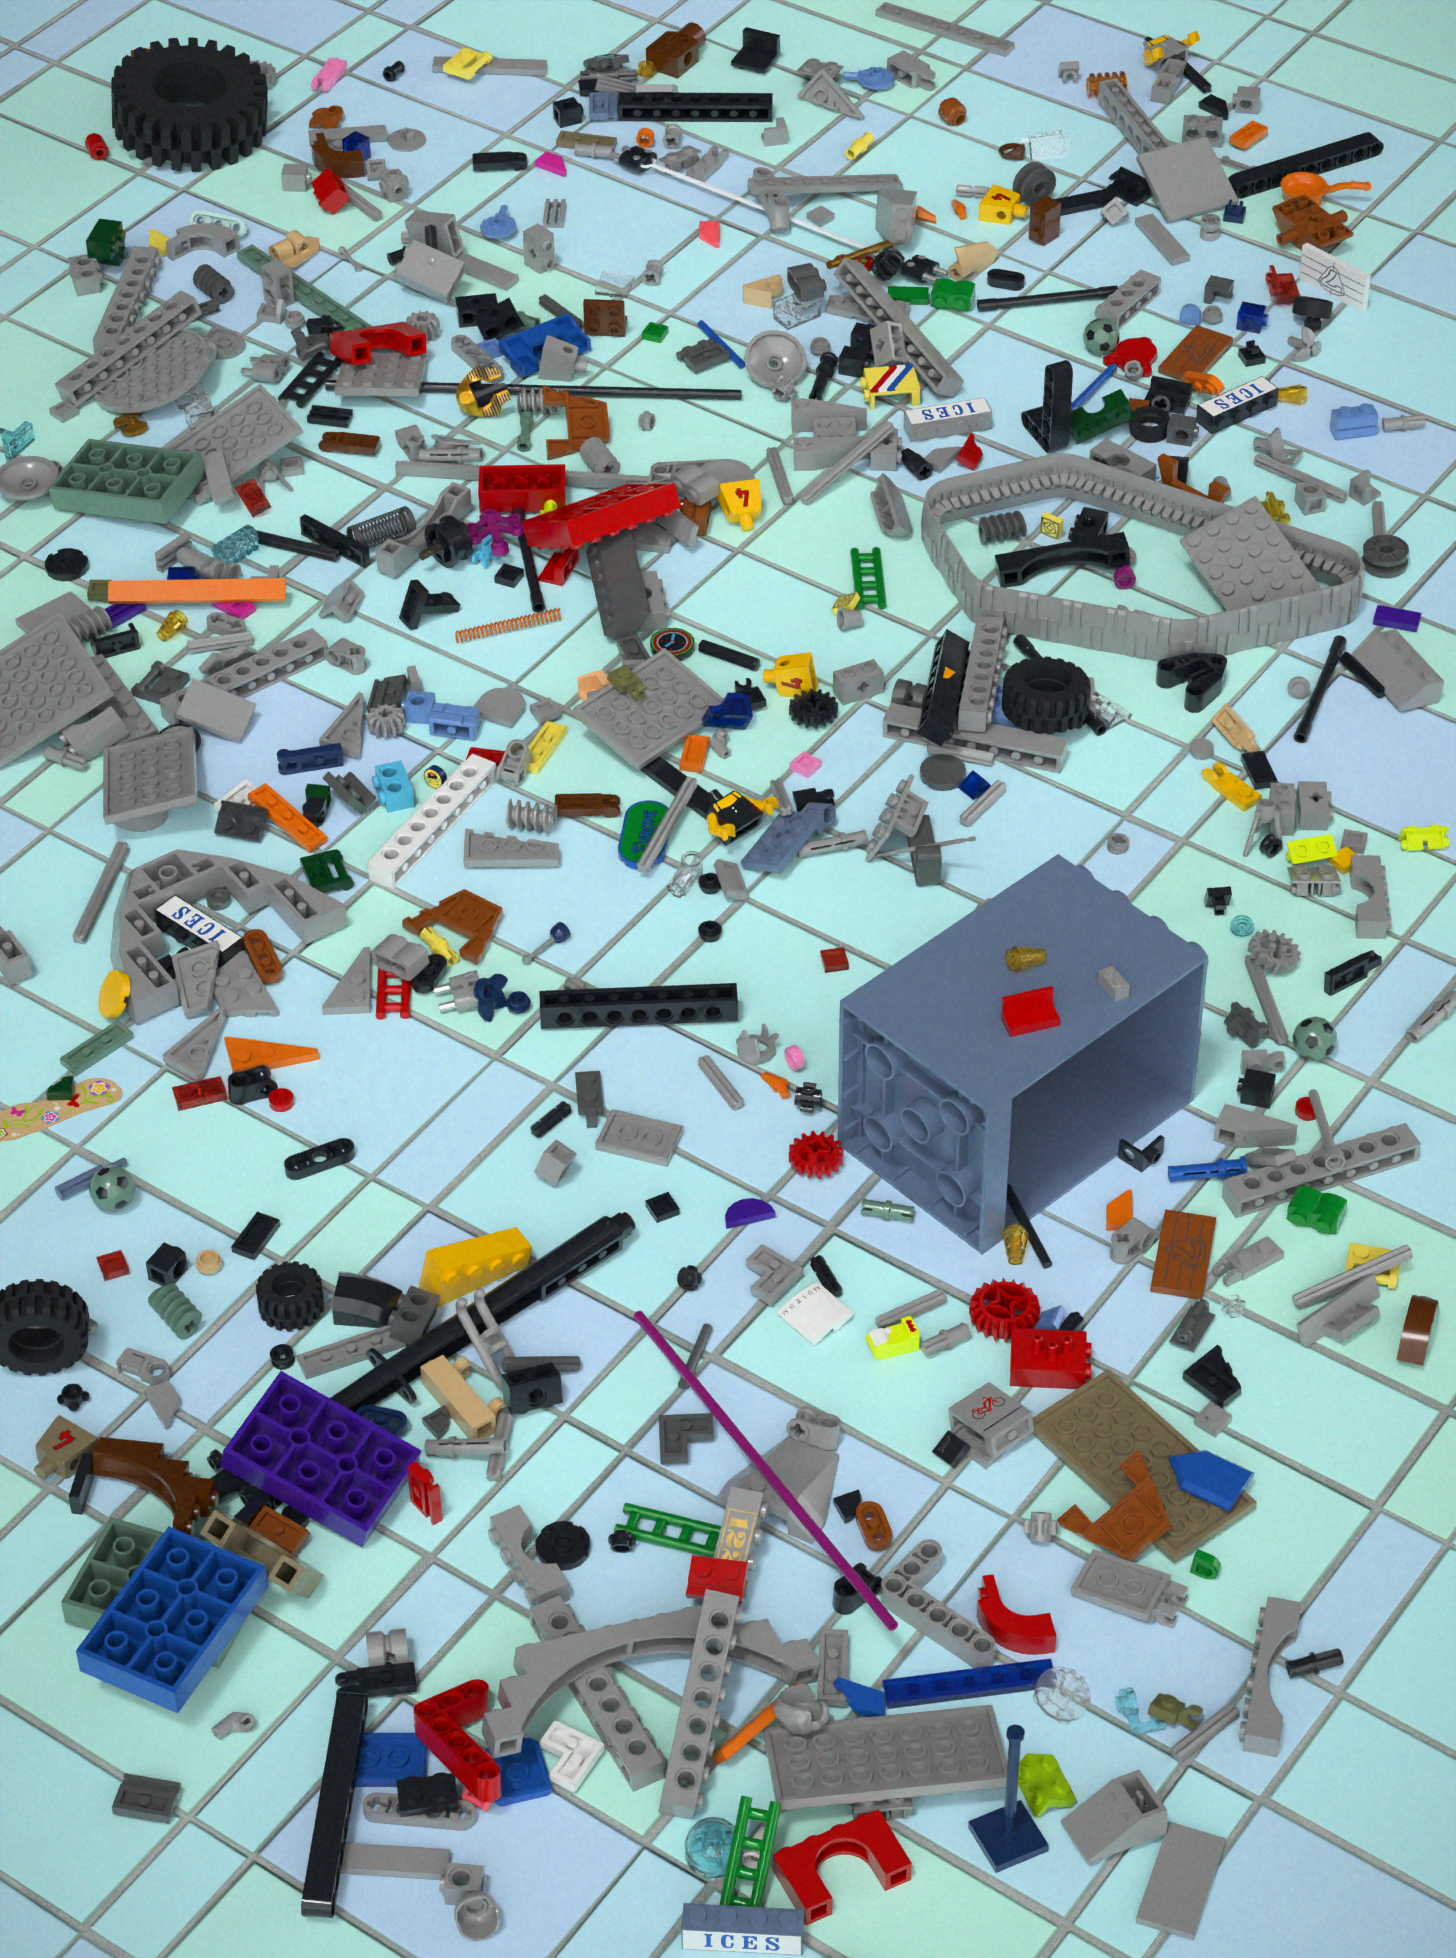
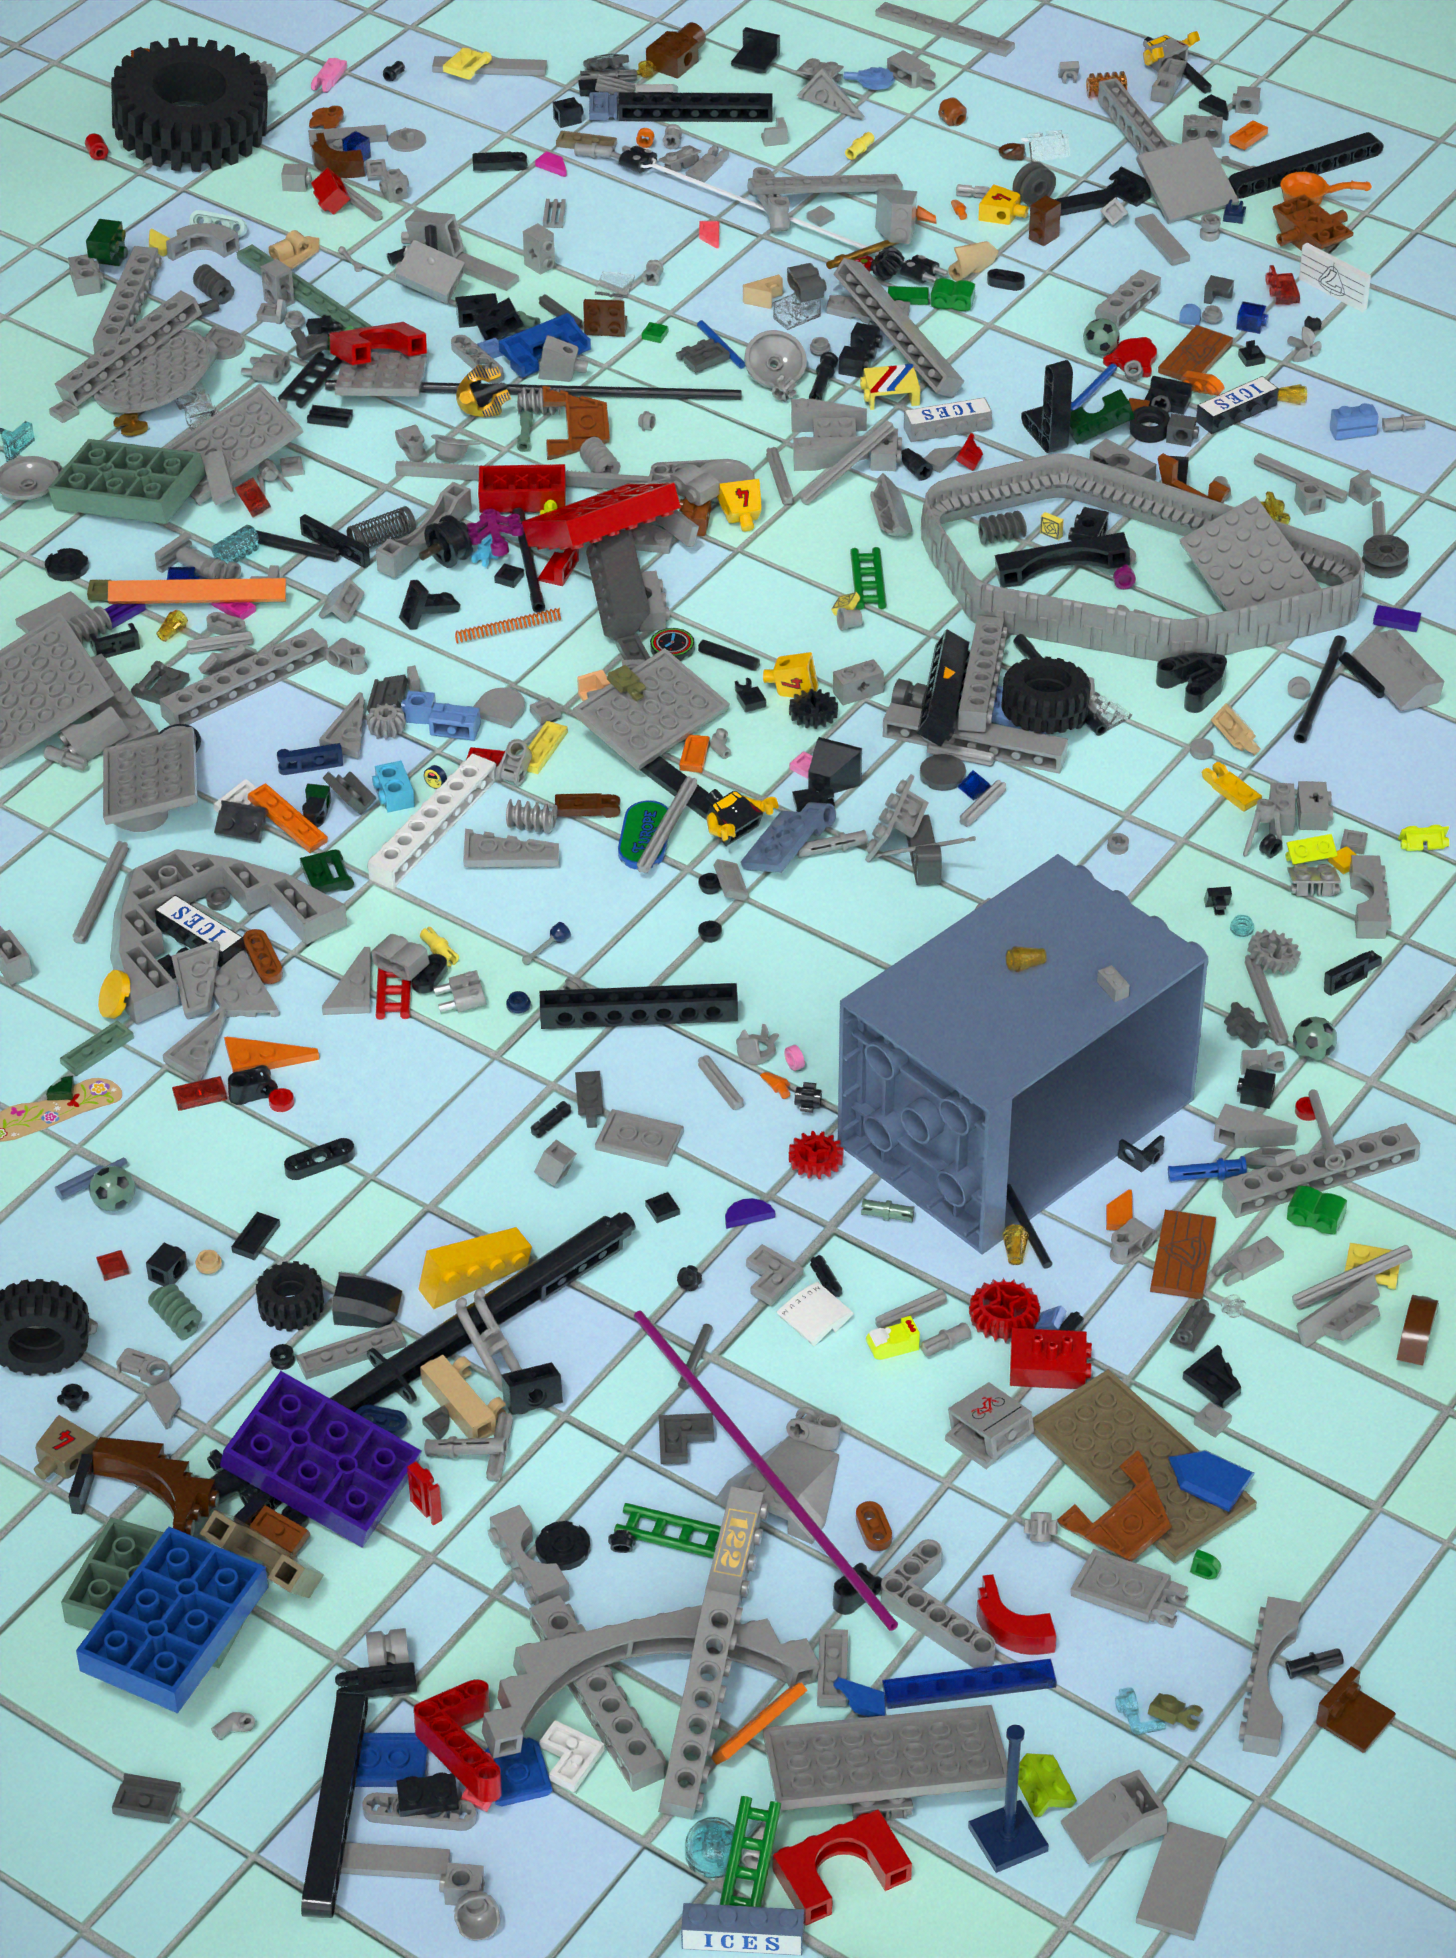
light grey tile [175,678,257,744] -> none
reddish brown hinge [318,431,381,456] -> none
dark grey brick [388,1286,440,1344] -> none
dark orange wing [402,889,503,965] -> none
light grey gear [406,310,440,341] -> none
light grey pin [419,446,484,464] -> none
dark blue plate [474,973,508,1022] -> none
medium blue piece [480,205,517,239] -> none
dark grey axle [502,1356,581,1373] -> none
clear piece [667,851,703,899] -> none
red plate [686,1555,748,1604] -> none
clear blue arch [702,692,753,730] -> none
light grey axle [770,778,793,817] -> none
light grey hair [773,1683,829,1736] -> none
clear red tile [820,947,849,973] -> none
black tile [833,1489,861,1524] -> none
light grey brick [870,321,908,367] -> none
black tile [932,1430,971,1469] -> none
black piece [977,285,1118,312] -> none
red panel [1001,986,1060,1037] -> none
clear plate [1033,1667,1091,1724] -> none
light grey axle [1171,1703,1239,1762] -> none
black tile [1241,751,1278,790] -> none
light grey bracket [1253,427,1303,464] -> none
black tyre [1292,296,1333,319] -> none
none -> black slope [808,737,862,793]
none -> reddish brown bracket [1316,1666,1396,1753]

